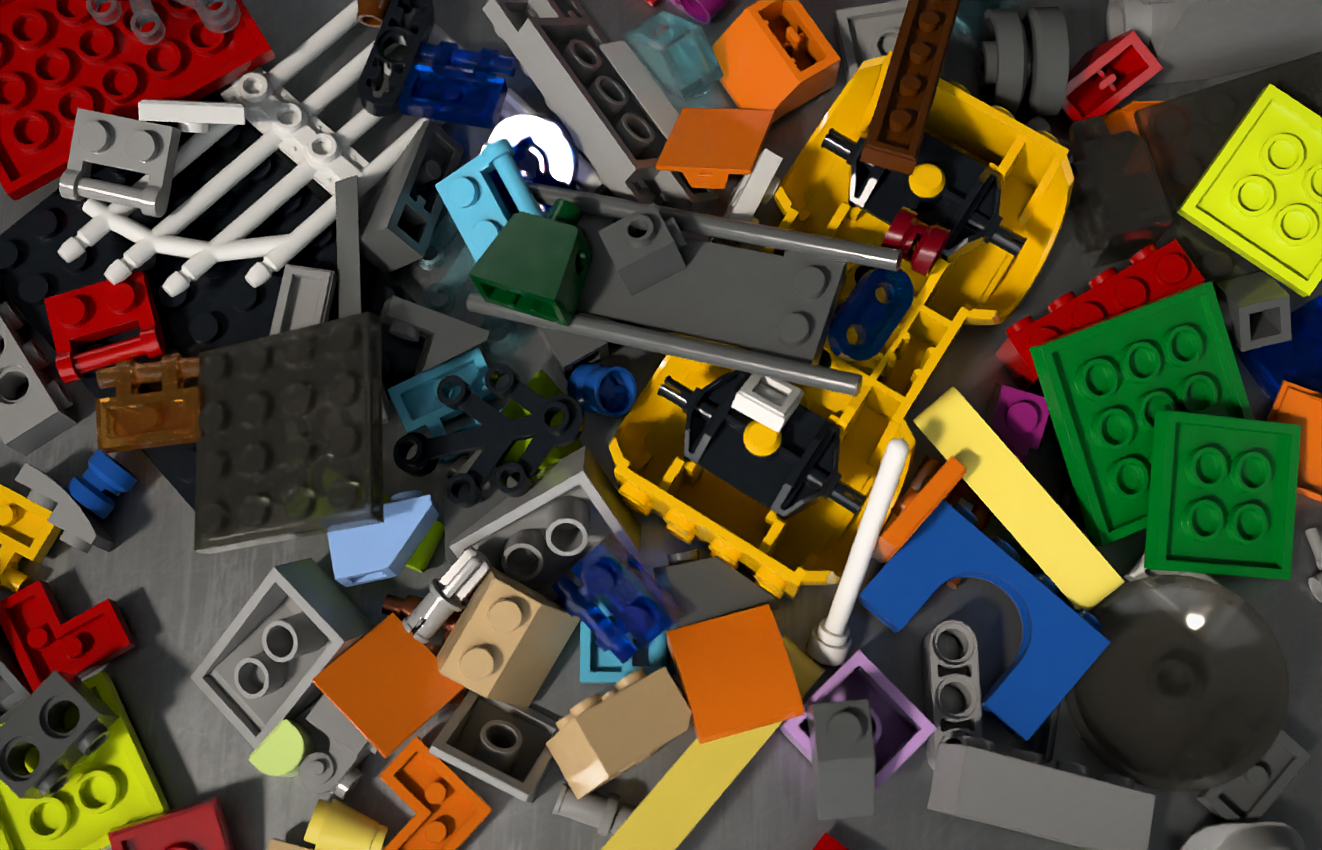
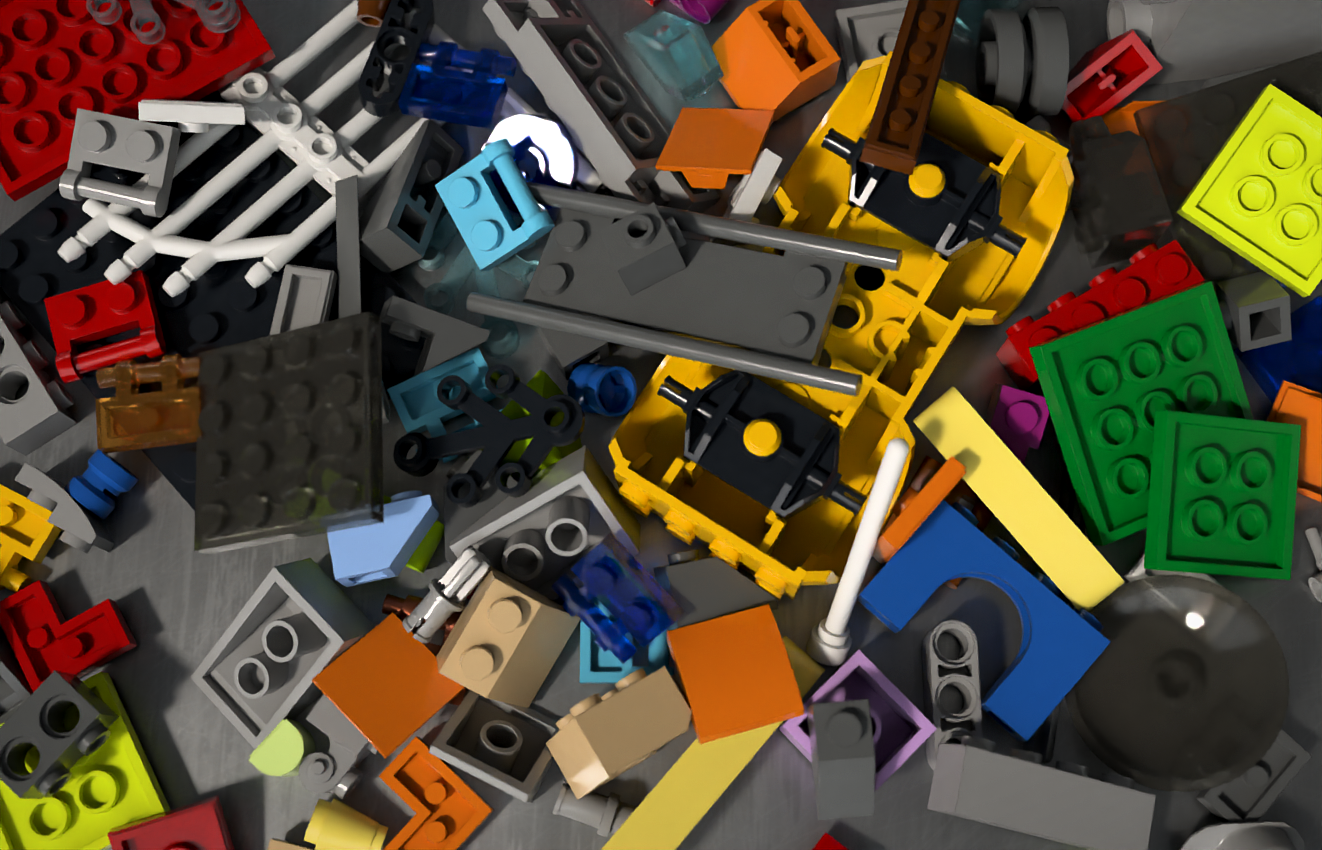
dark green torso [469,199,592,327] -> none
white sticker [599,40,679,140] -> none
white tile [731,374,804,433] -> none
clear blue plate [827,268,914,362] -> none
dark red wheel [881,206,952,277] -> none

